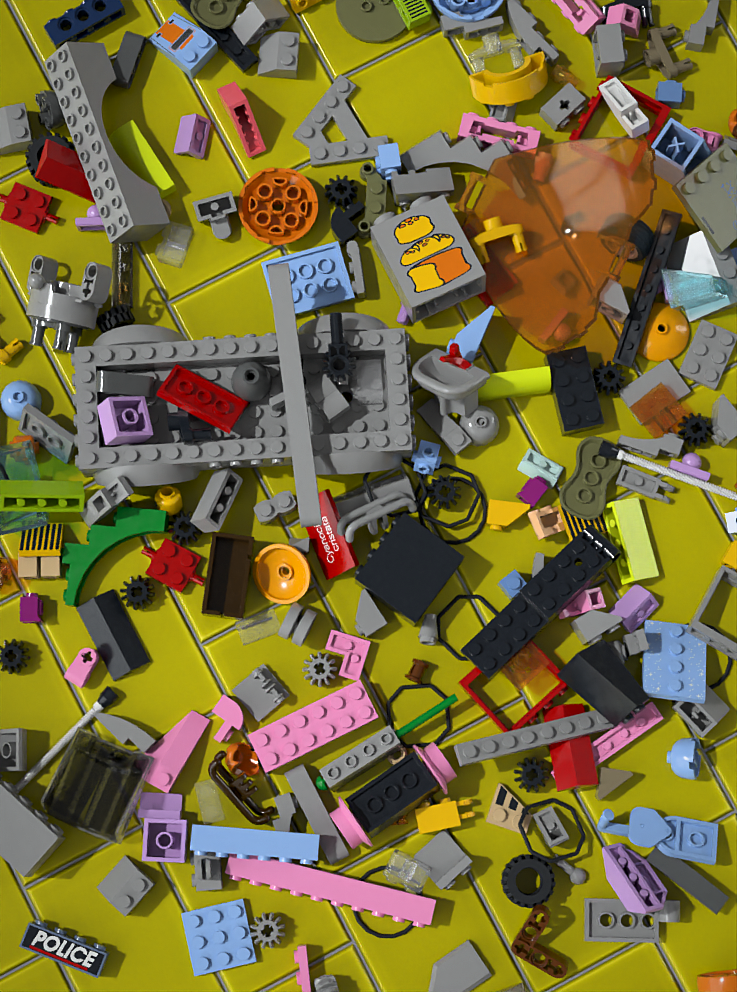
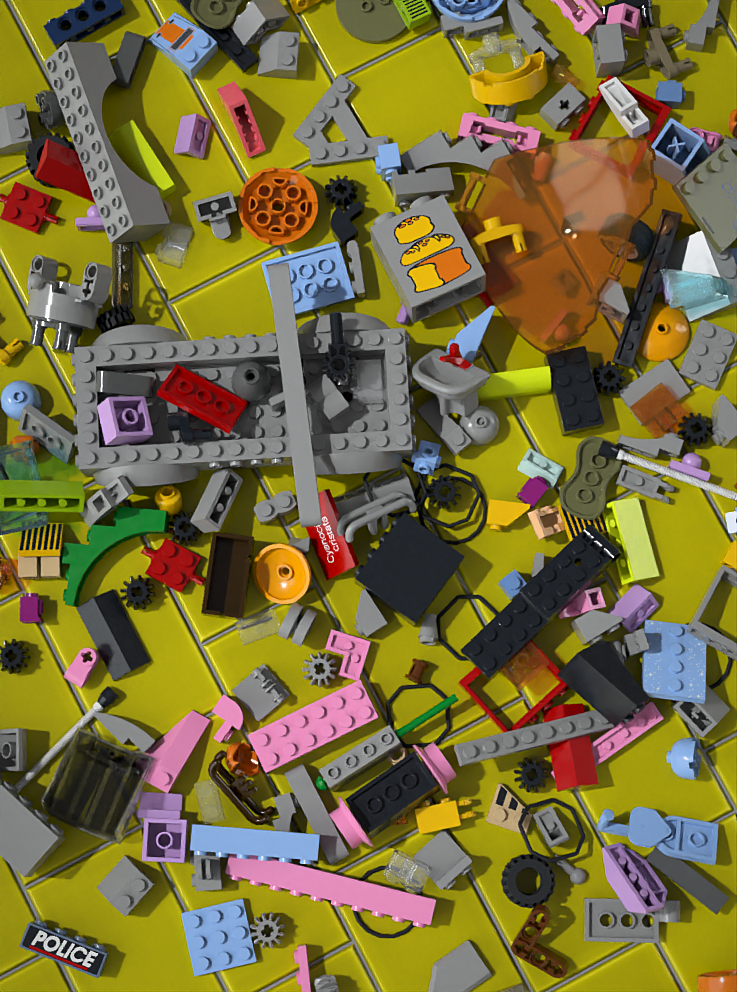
olive plate [356,162,387,239] -> none
dark tan slope [595,767,633,800] -> none

